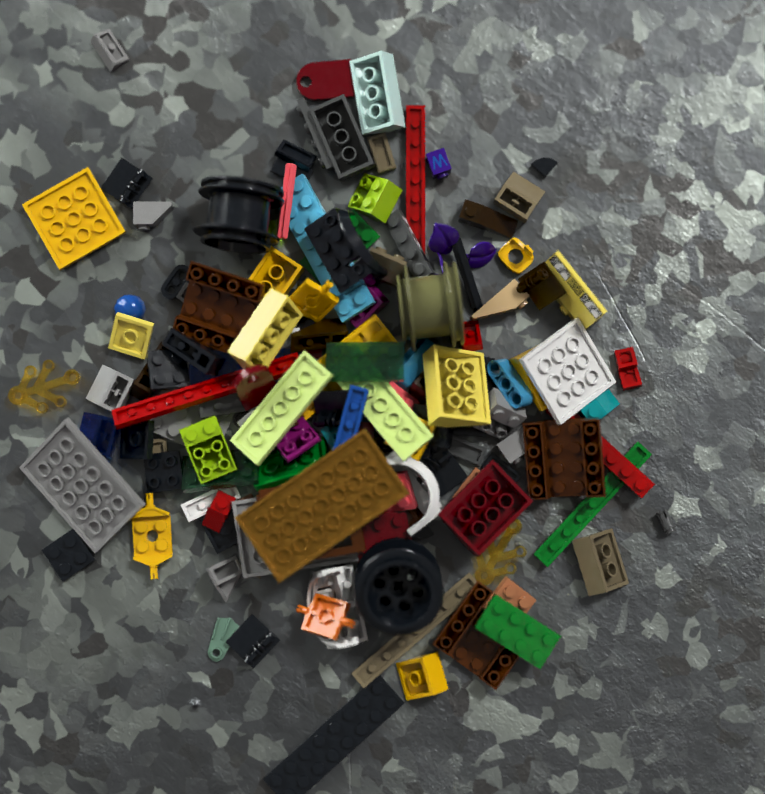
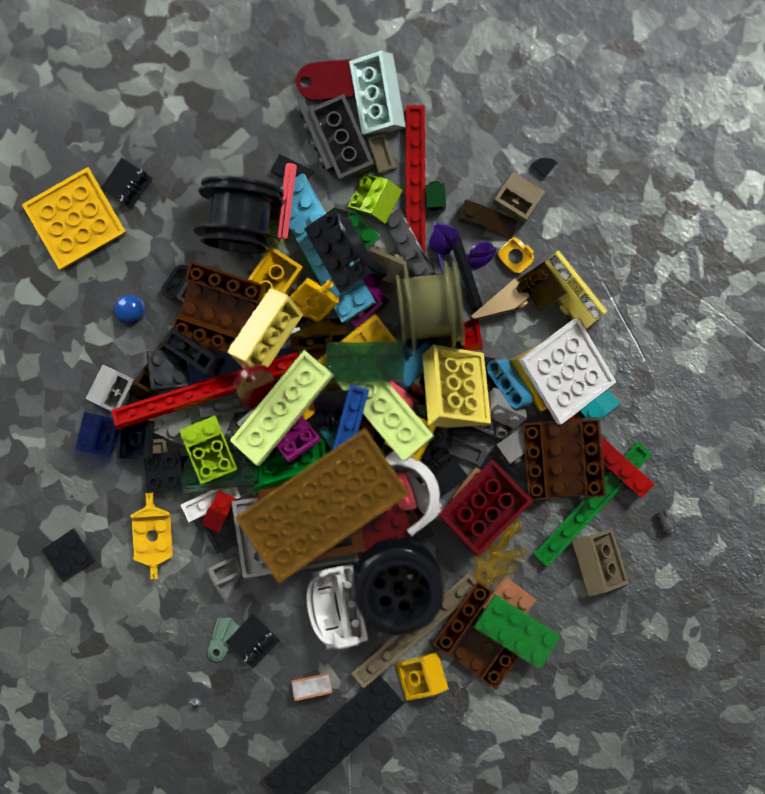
clear yellow plant [8,360,81,414] -> none
light grey plate [19,417,146,553] -> none
light grey slope [91,29,129,72] -> none
light yellow plate [108,312,154,360] -> none
light grey slope [133,201,174,231] -> none
black tile [275,139,317,172] -> none
orange plate [296,593,355,641] -> none
dark purple brick [426,148,451,180] -> none
red slope [614,347,642,391] -> none
none -> flat silver slope [291,673,333,701]
none -> dark green brick [425,181,446,211]

